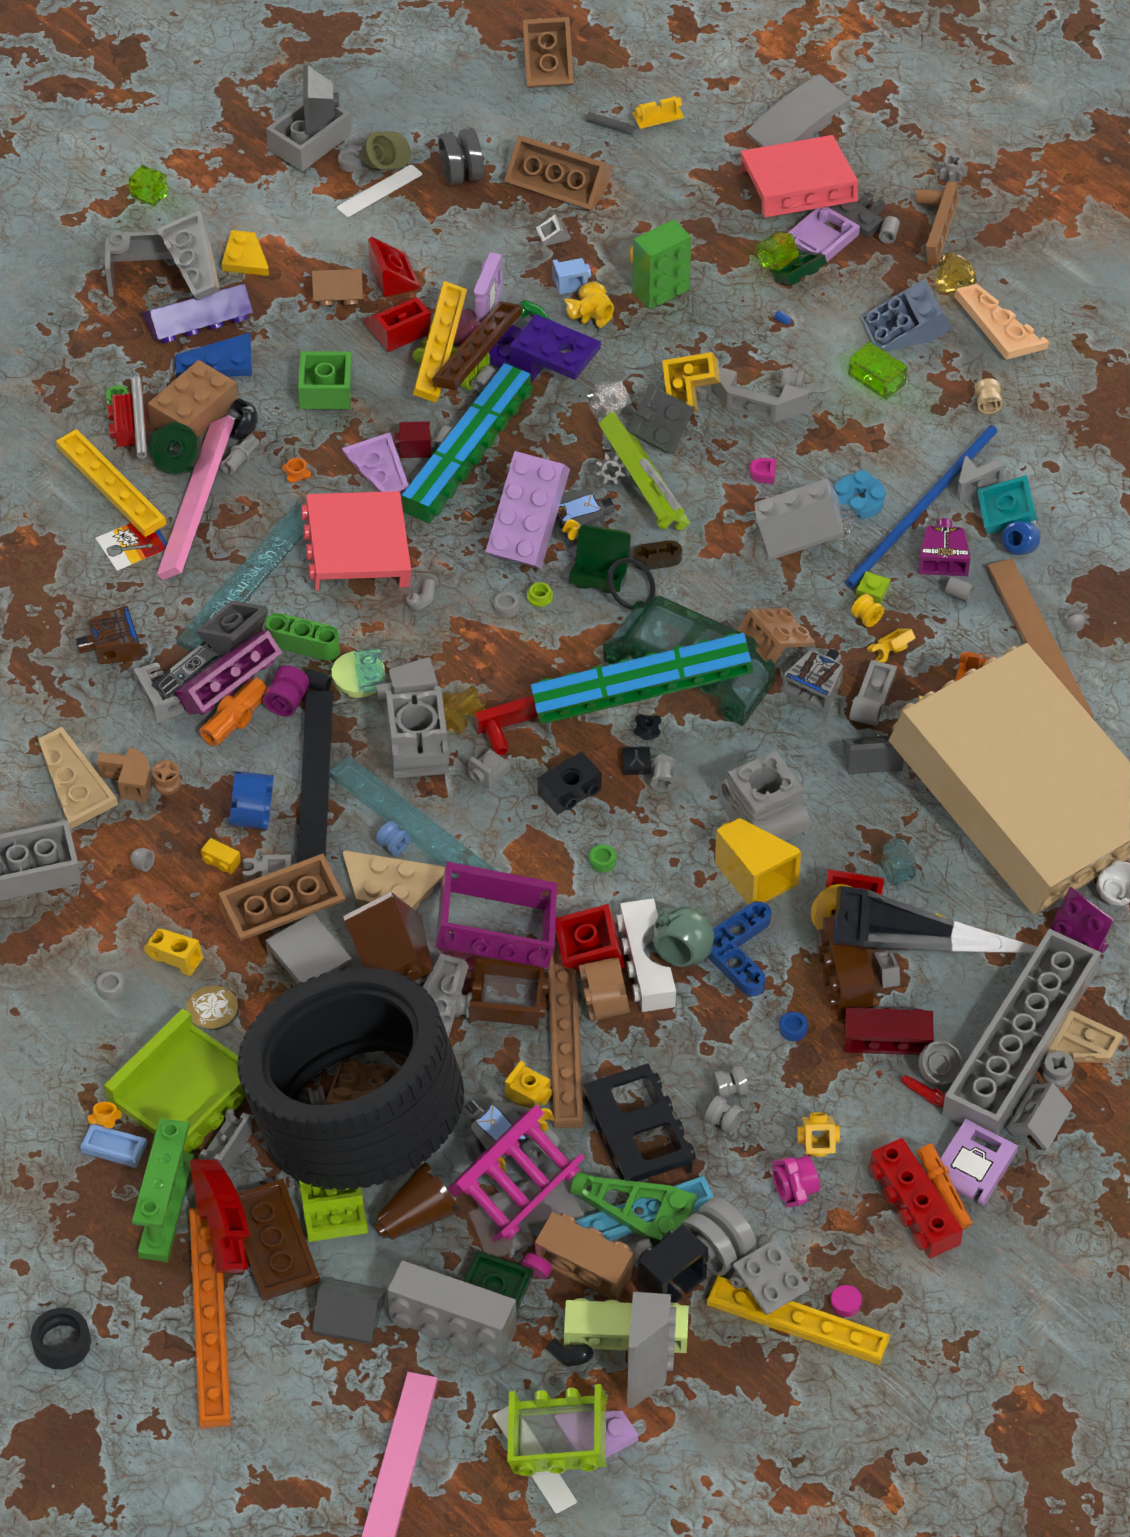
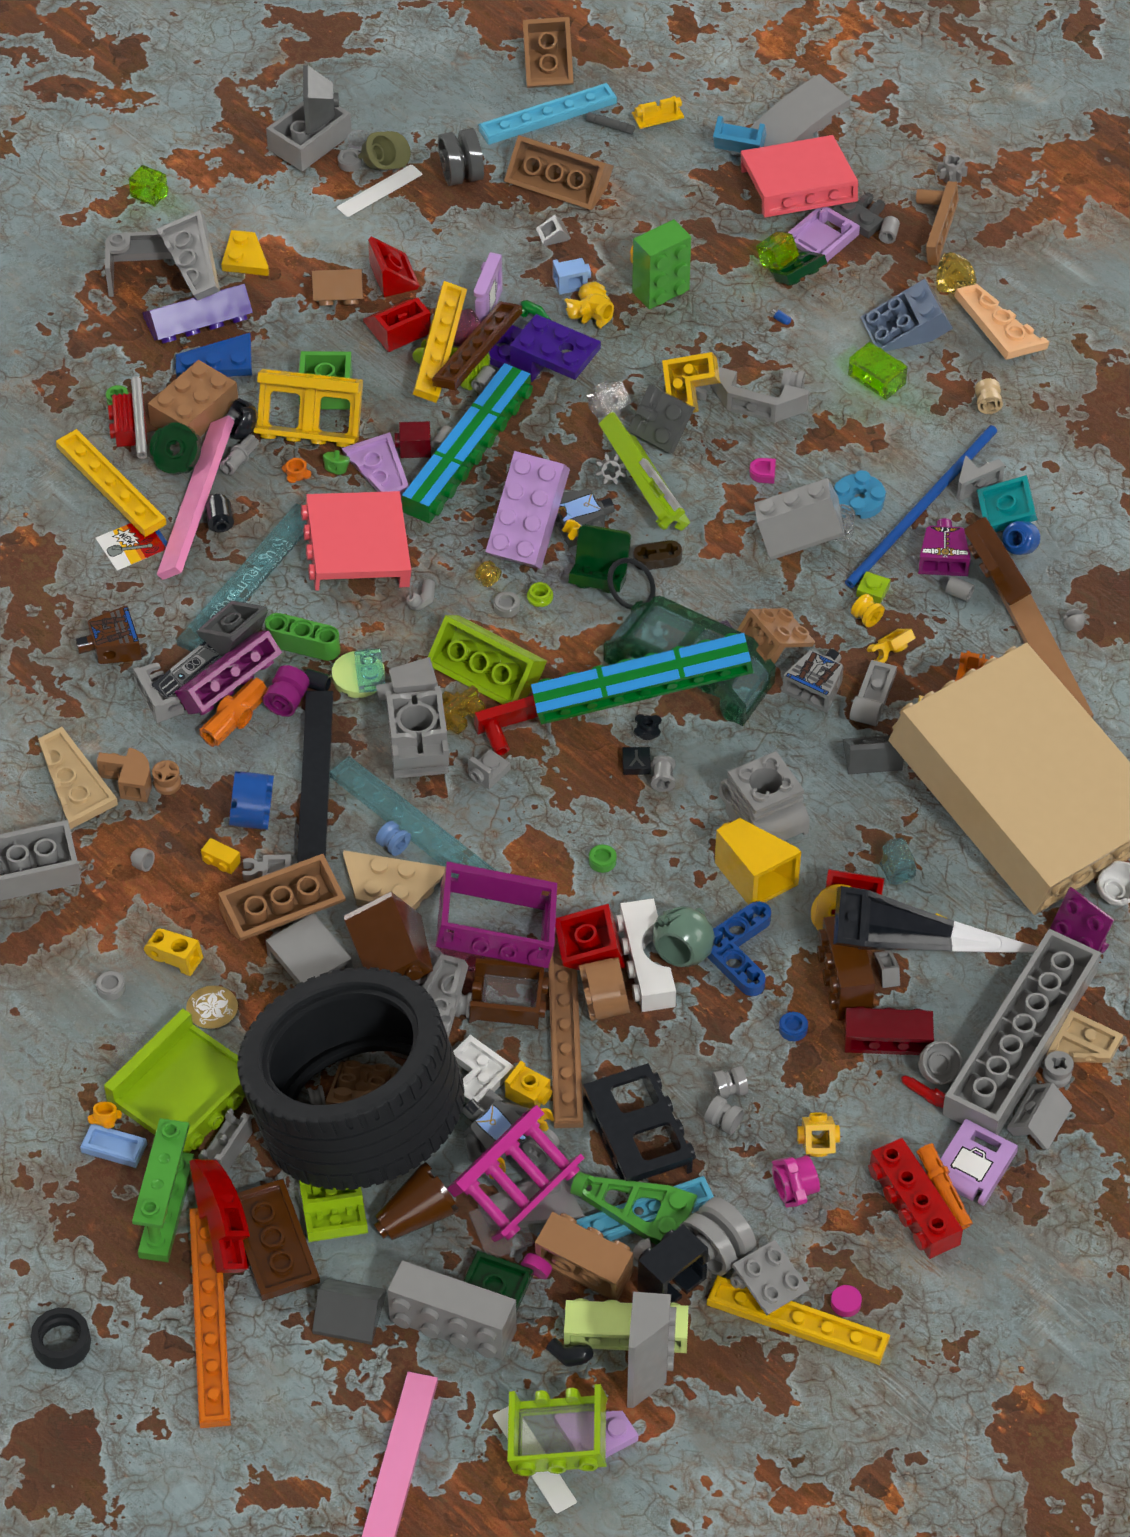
black brick [537,751,602,815] -> none
none -> black brick [205,494,234,533]
none -> yellow window [254,369,363,447]
none -> bright green piece [323,450,350,475]
none -> lime slope [427,615,547,704]
none -> white plate [453,1035,514,1103]
none -> clear yellow bush [475,560,502,587]
none -> medium azure tile [478,83,617,145]
none -> dark azure panel [713,116,767,153]
none -> reddish brown bracket [964,517,1032,605]

